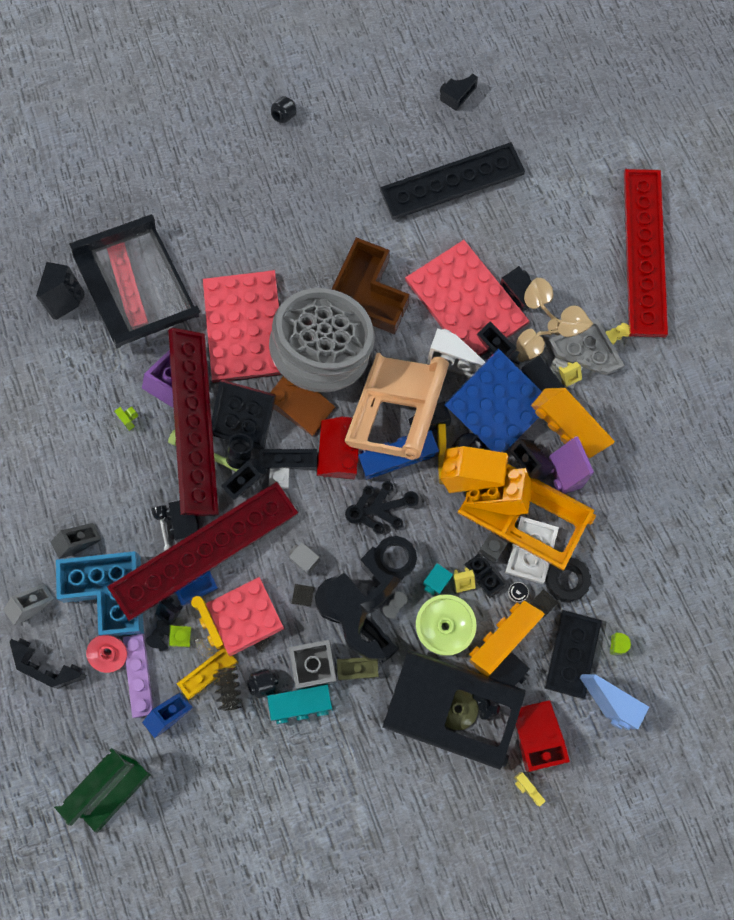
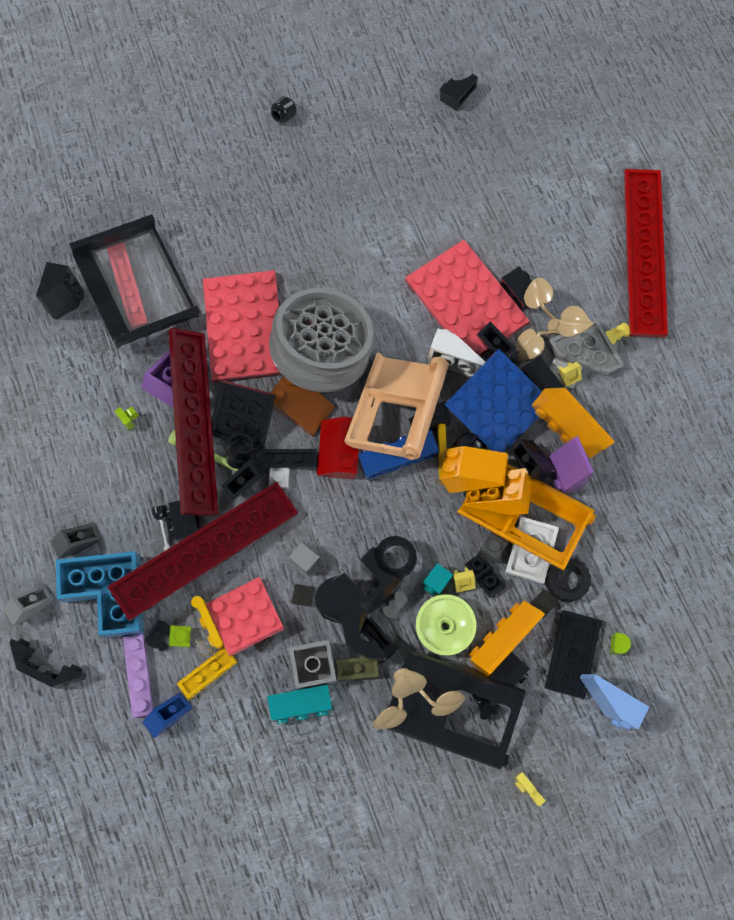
dark green piece [54,748,151,833] -> none
coral dish [86,635,127,673] -> none
black tile [155,598,183,626] -> none
blue tile [176,571,218,606] -> none
clear smoke piece [212,666,243,711] -> none
black head [247,668,278,698] -> none
reddish brown piece [332,237,410,335] -> none
black plant [345,481,419,535] -> none
black plate [380,142,525,220] -> none
olive dish [445,690,478,730] -> none
black tile [508,582,529,603] -> none
red slope [510,700,570,772] -> none
none -> tan plant [372,668,465,729]

